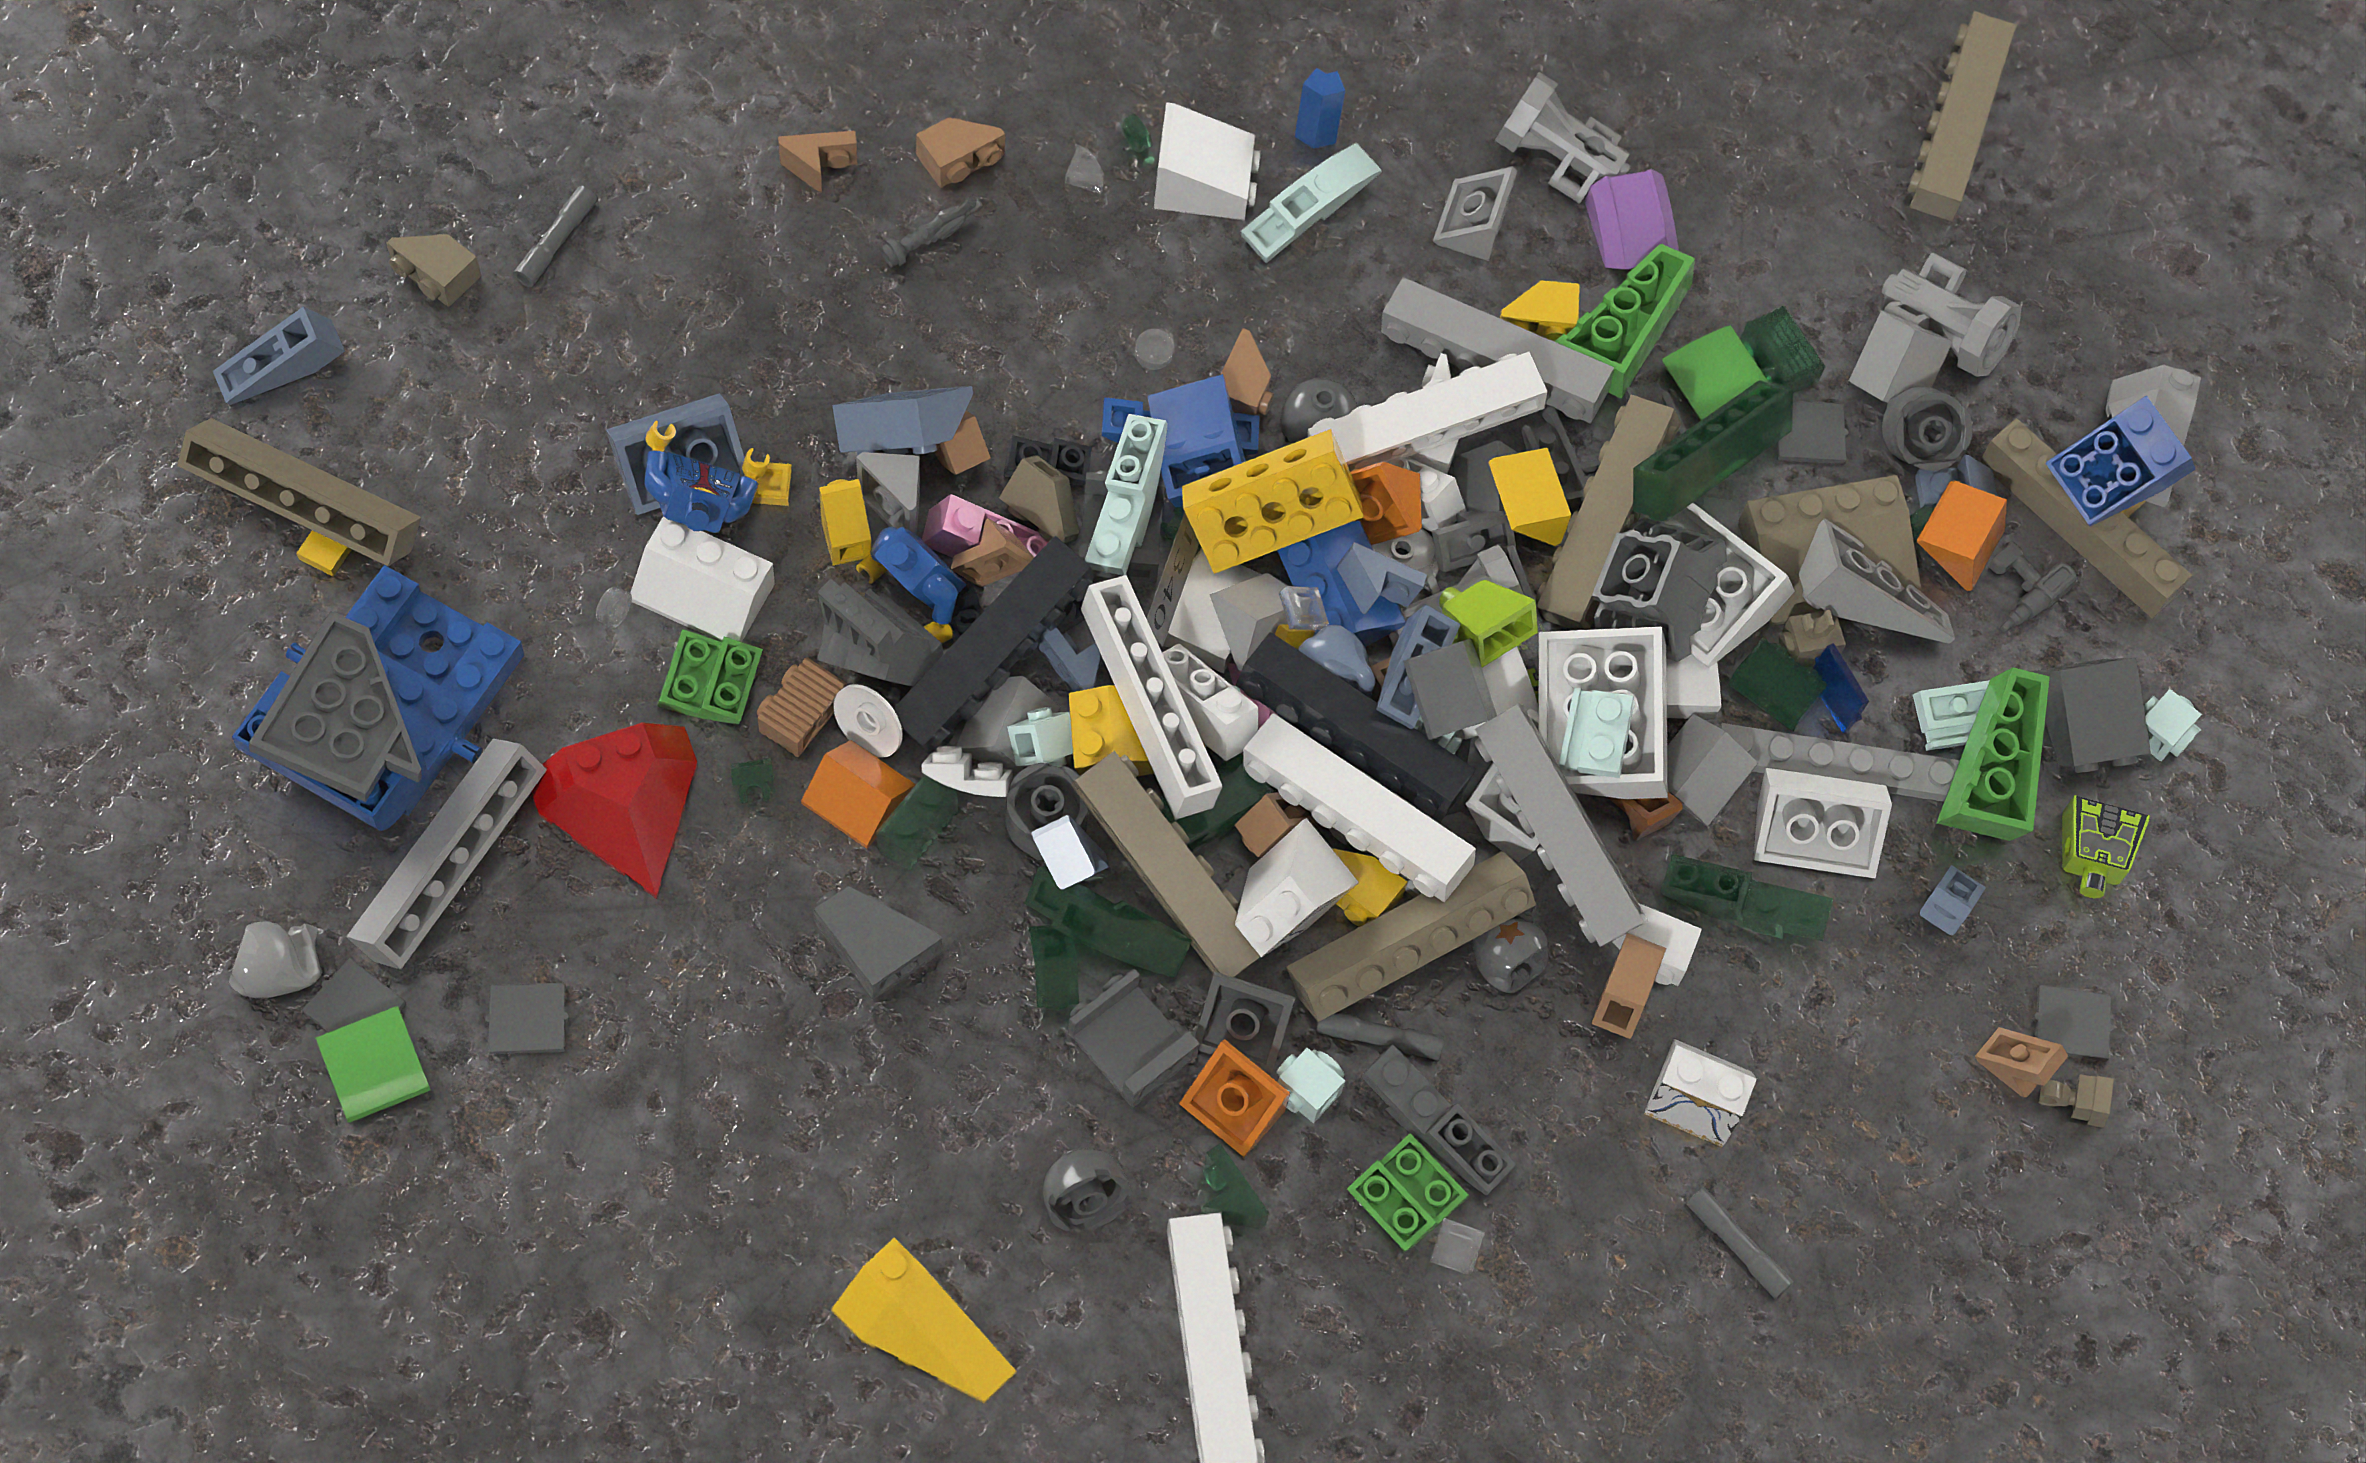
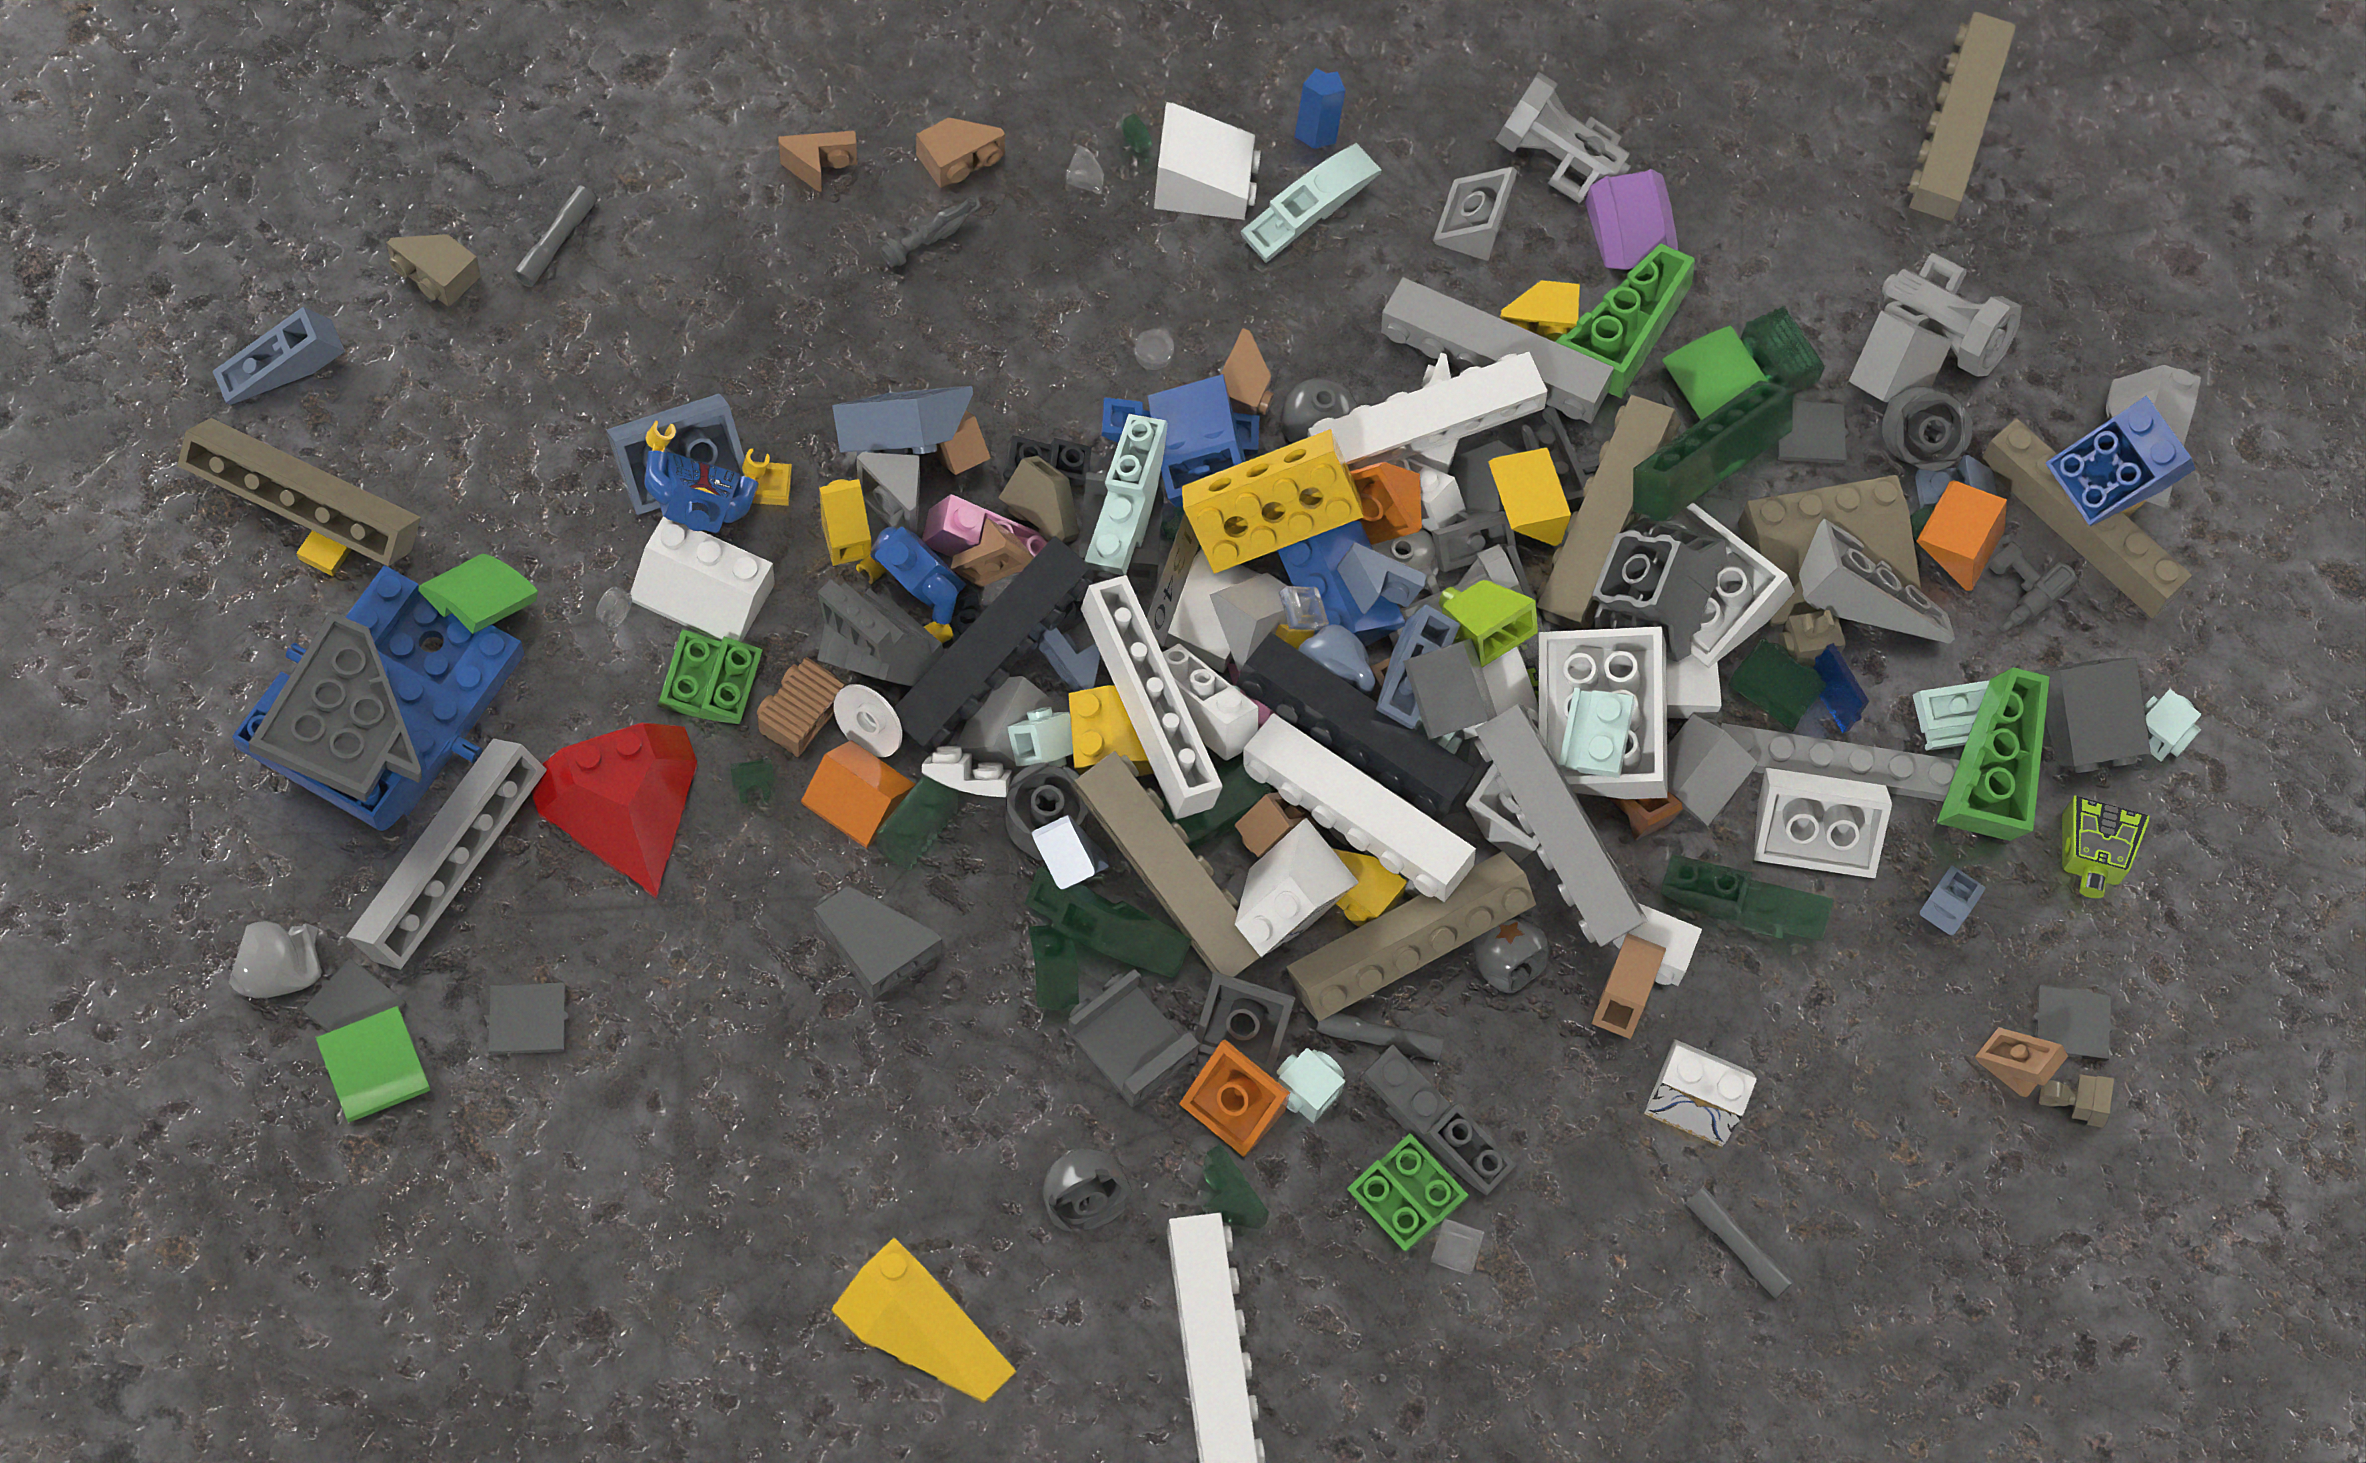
none -> bright green slope [418,553,539,634]

